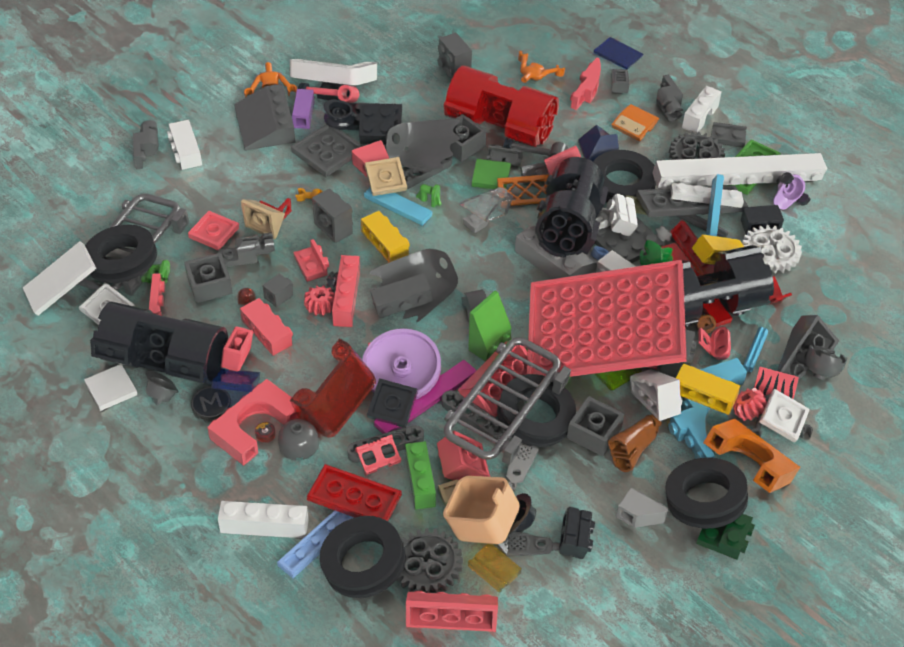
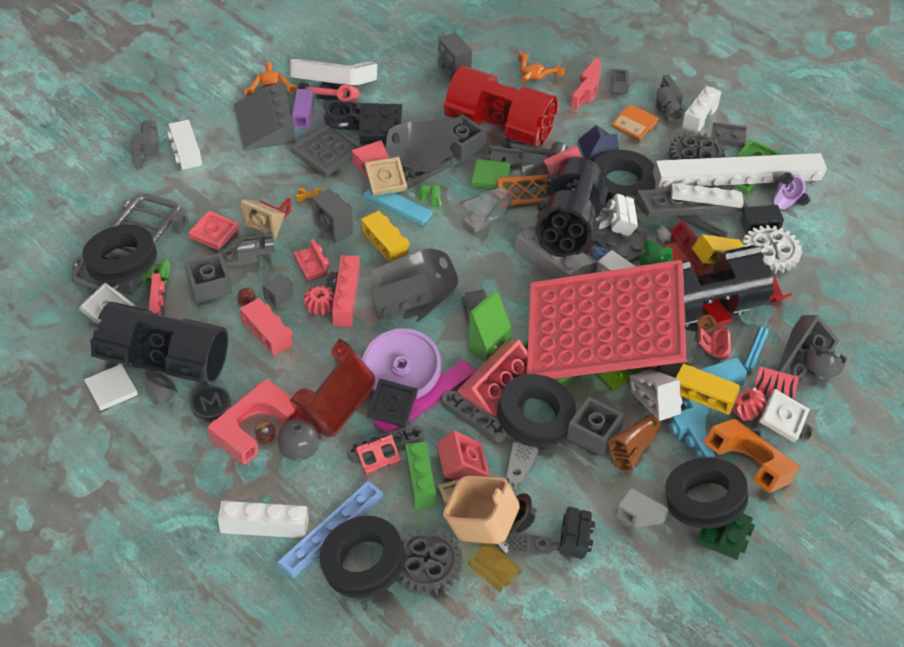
white tile [23,241,96,316] -> none
clear blue tile [212,369,260,392] -> none
coral brick [221,326,254,372] -> none
red tile [307,464,402,521] -> none
coral slope [406,591,498,632] -> none
flat silver bar [444,337,571,465] -> none
clear blue piece [594,37,644,70] -> none
medium azure tile [706,174,724,236] -> none

